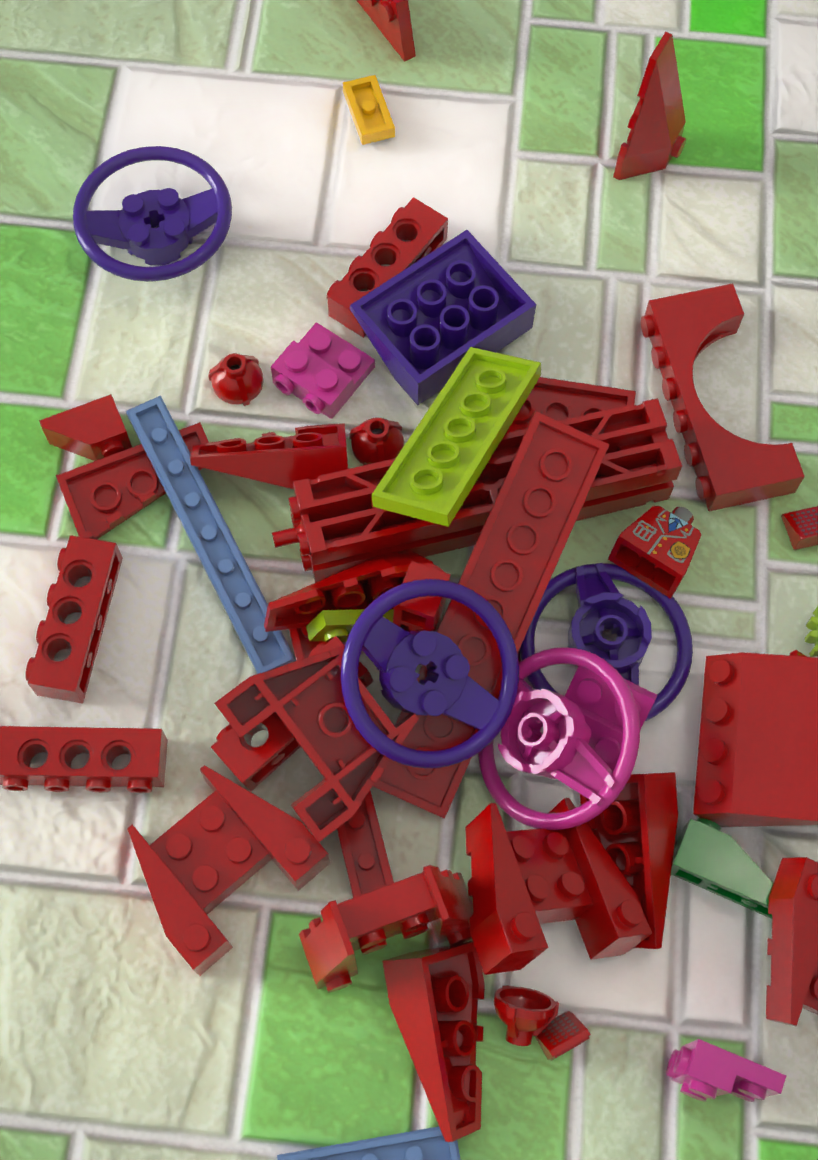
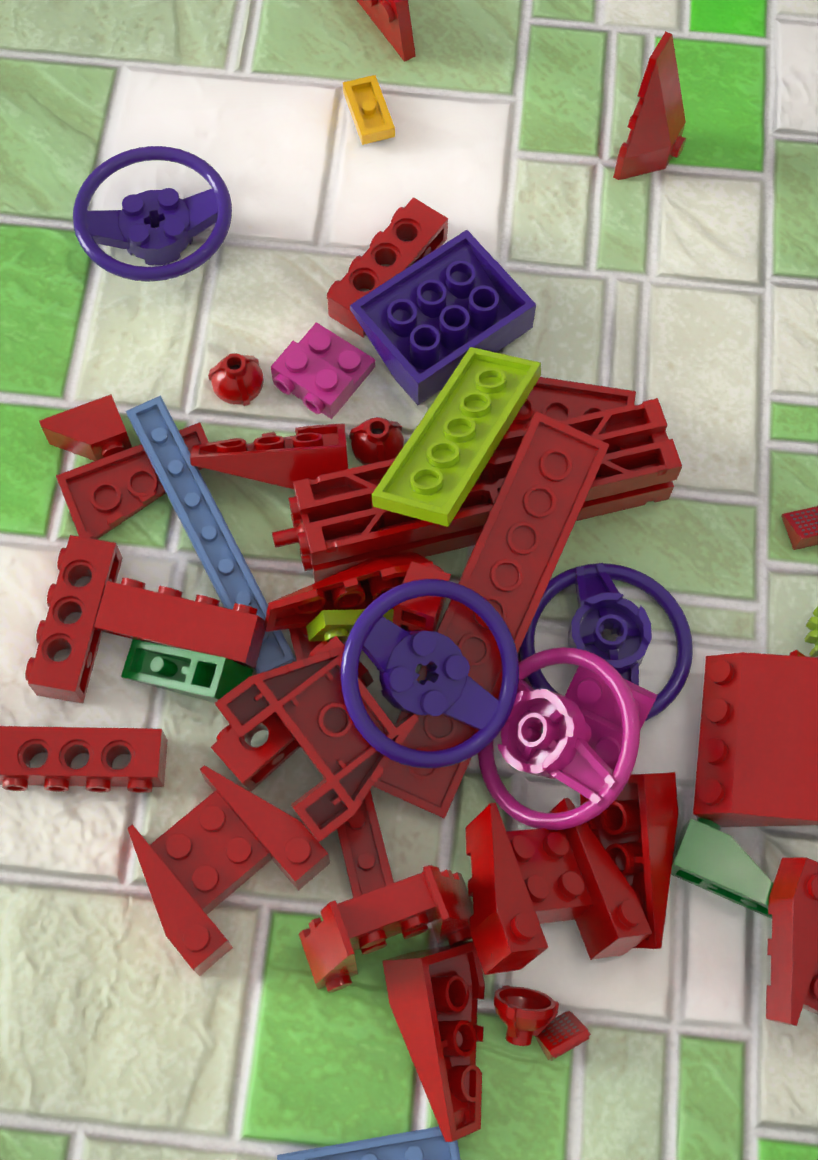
red torso [608,505,701,599] -> none
red arch [641,283,805,512] -> none
dark pink plate [666,1039,786,1102] -> none
none -> red brick [94,578,265,668]
none -> green slope [121,639,253,703]

